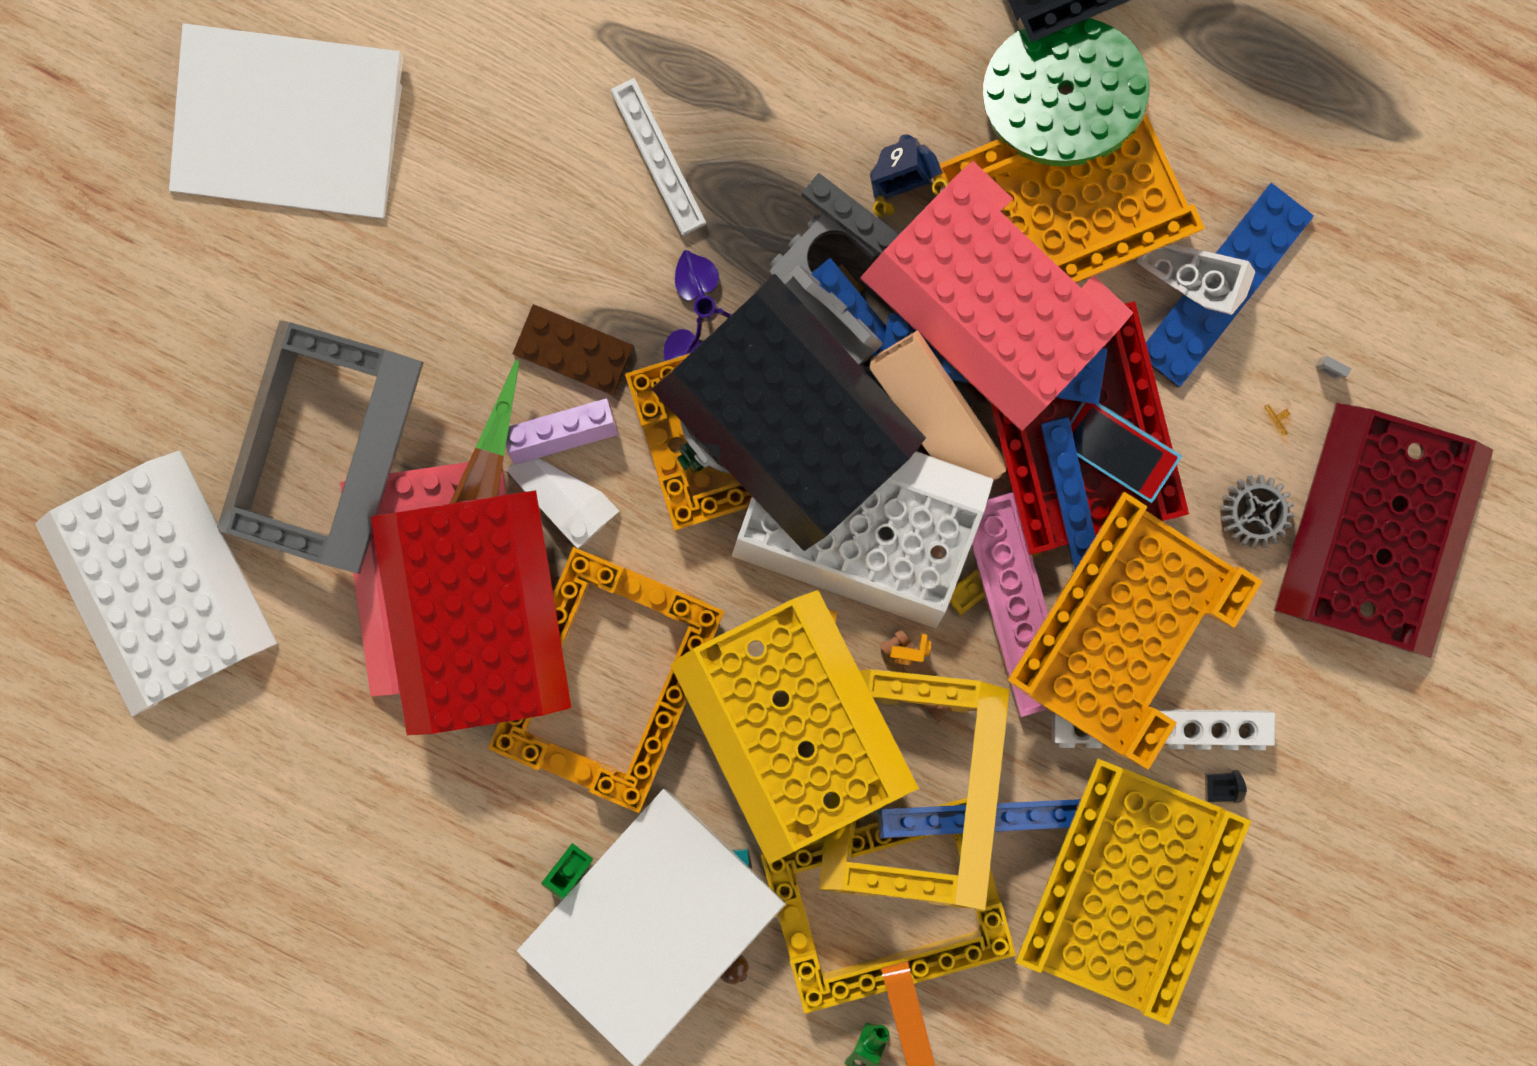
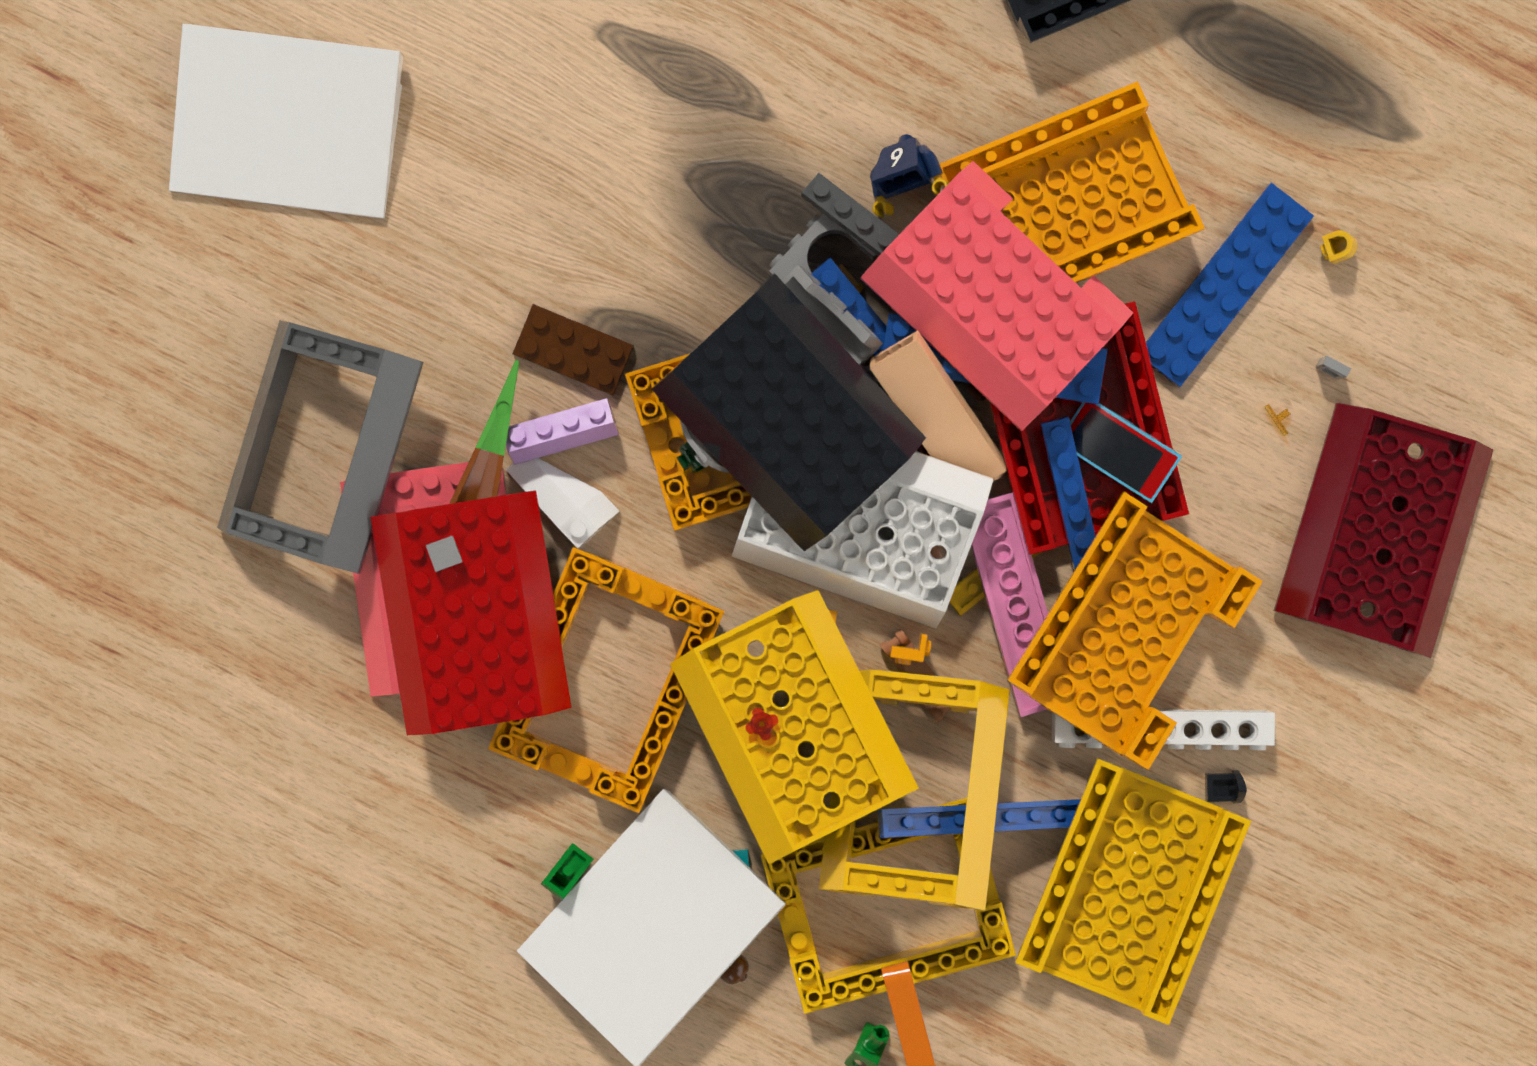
white slope [35,450,278,717] -> none
white tile [610,78,707,236] -> none
dark purple plant [664,250,732,361] -> none
plate [983,18,1150,166] -> none
white wedge [1136,243,1255,315] -> none
light grey gear [1220,475,1295,548] -> none
none -> light grey tile [426,536,463,572]
none -> clear red plate [745,708,778,741]
none -> yellow plate [1320,230,1357,264]

